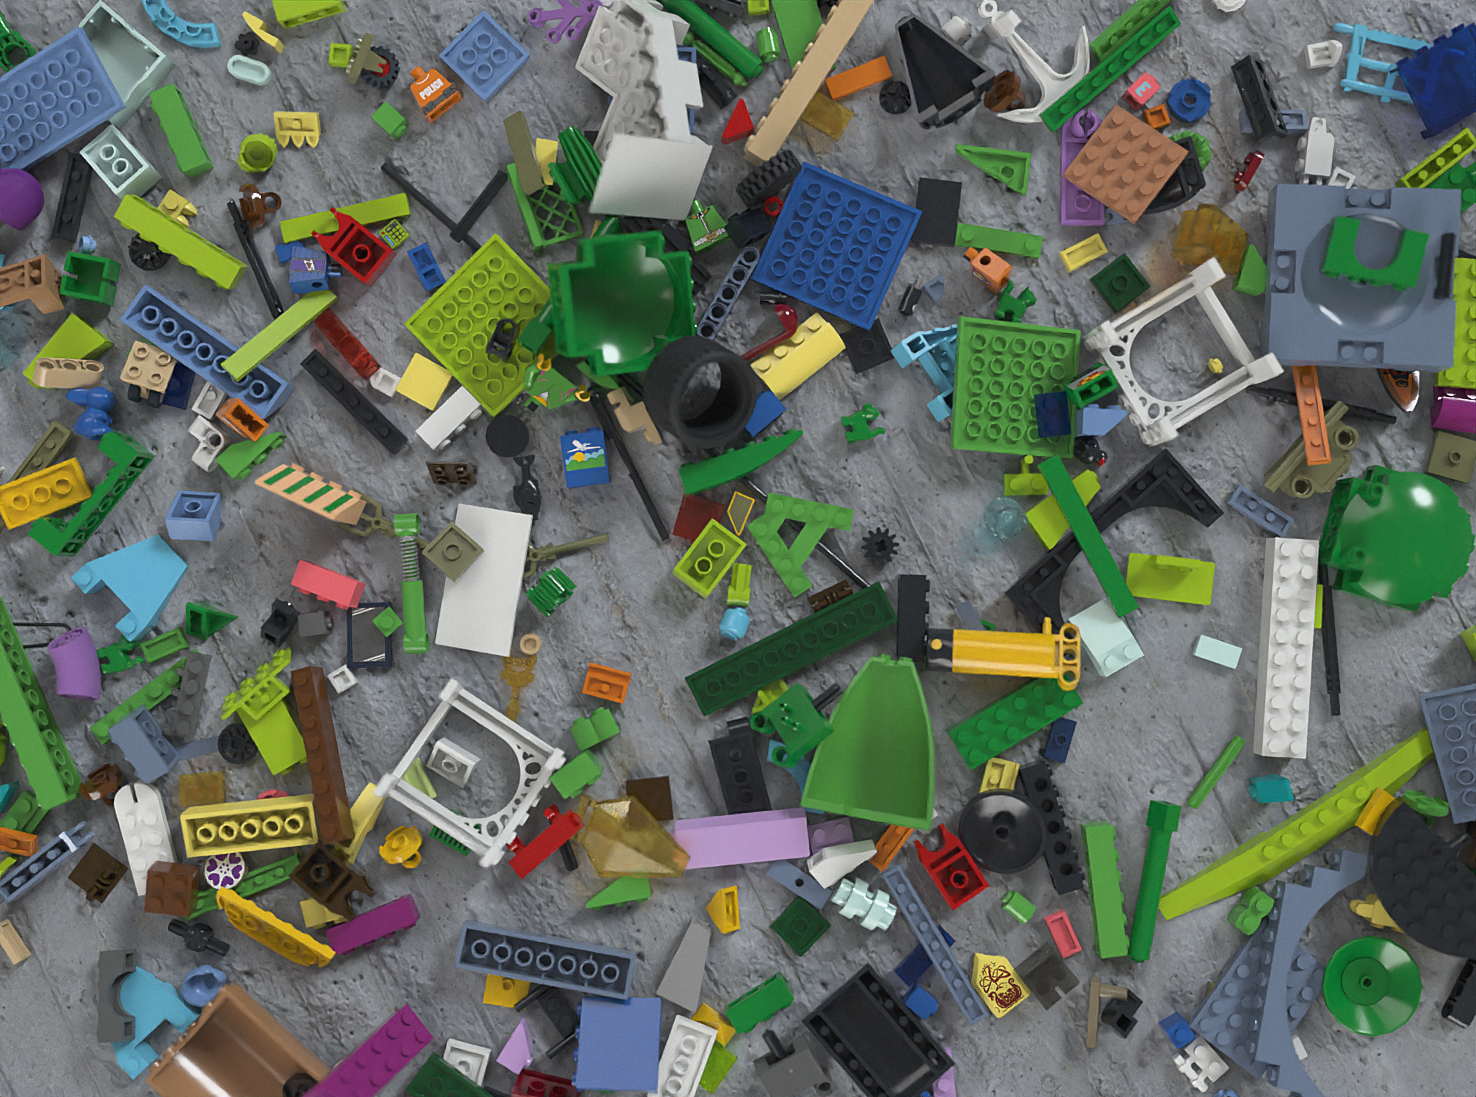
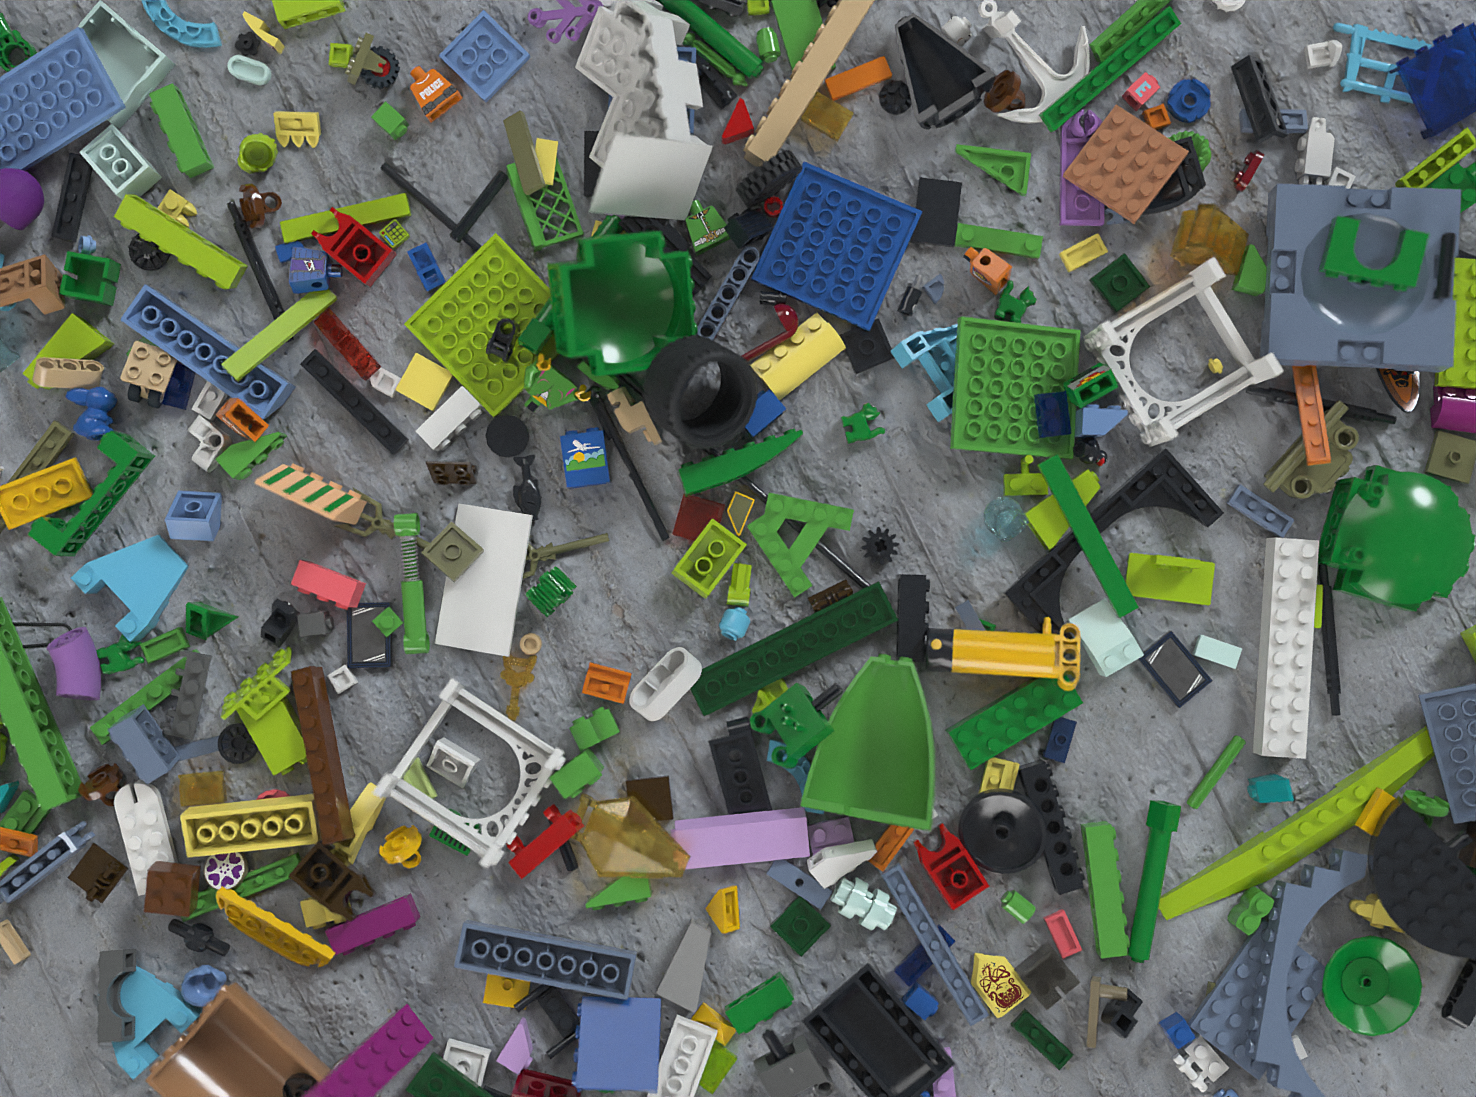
green plate [548,126,611,216] -> none
none -> white plant [630,647,702,721]
none -> dark green tile [1011,1008,1074,1071]
none -> tile [1138,630,1213,708]

